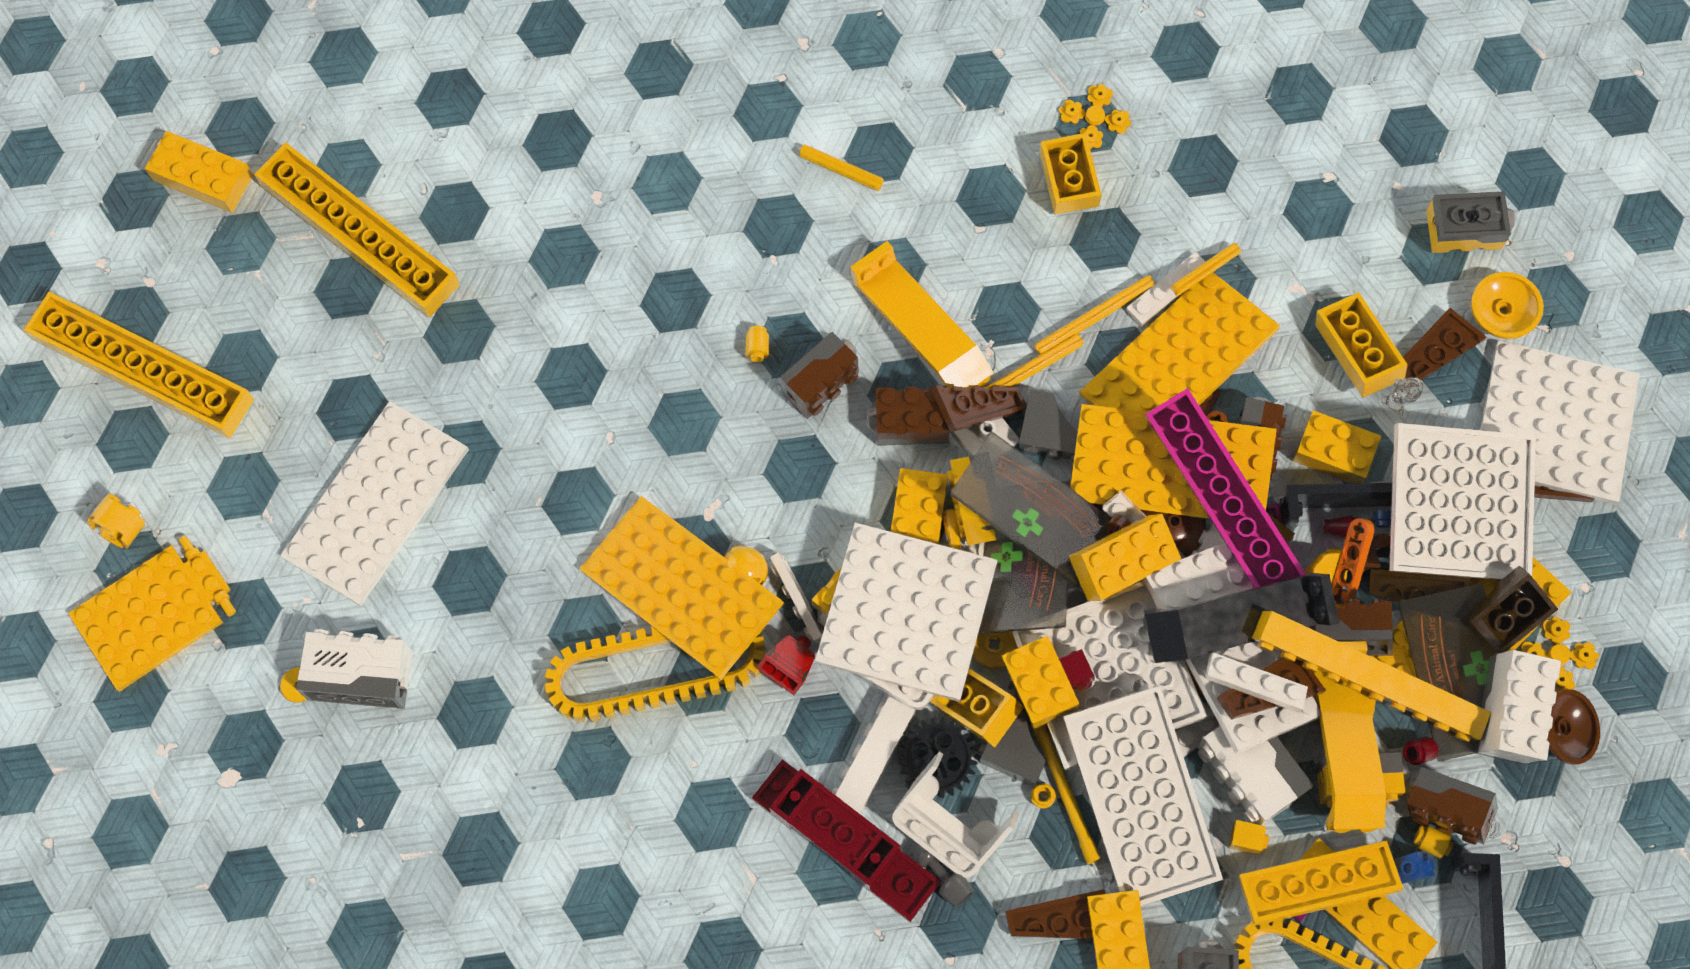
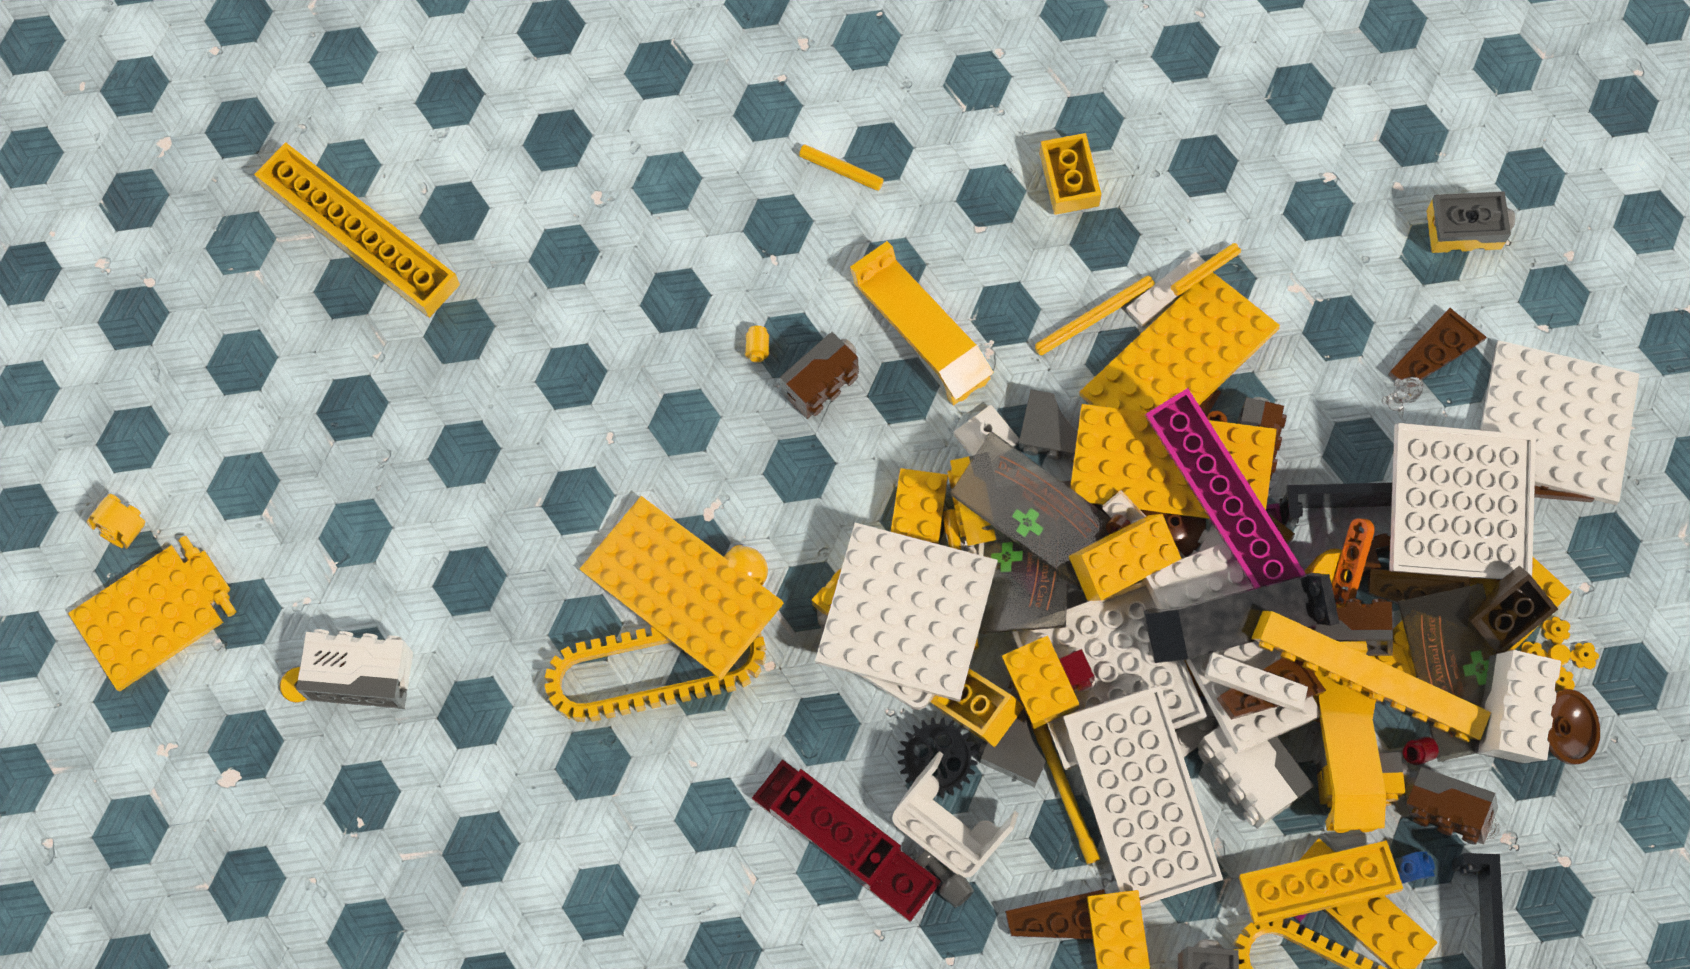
yellow brick [24,292,255,439] -> none
yellow brick [144,131,254,213] -> none
white plate [281,401,469,606] -> none
red torso [757,636,815,695] -> none
white plate [770,552,823,644] -> none
white brick [832,696,915,815] -> none
reddish brown piece [867,386,949,446] -> none
reddish brown wing [931,386,1027,433] -> none
yellow plate [972,619,1018,670] -> none
yellow axle [984,334,1084,389] -> none
yellow plate [1030,783,1056,809] -> none
yellow plant [1059,84,1131,149] -> none
yellow brick [1229,820,1269,855] -> none
yellow brick [1293,410,1381,483] -> none
yellow brick [1315,292,1408,398] -> none
dark red cone [1324,515,1357,538] -> none
blue plate [1371,510,1392,528] -> none
yellow brick [1413,825,1454,859] -> none
yellow dish [1471,272,1544,339] -> none

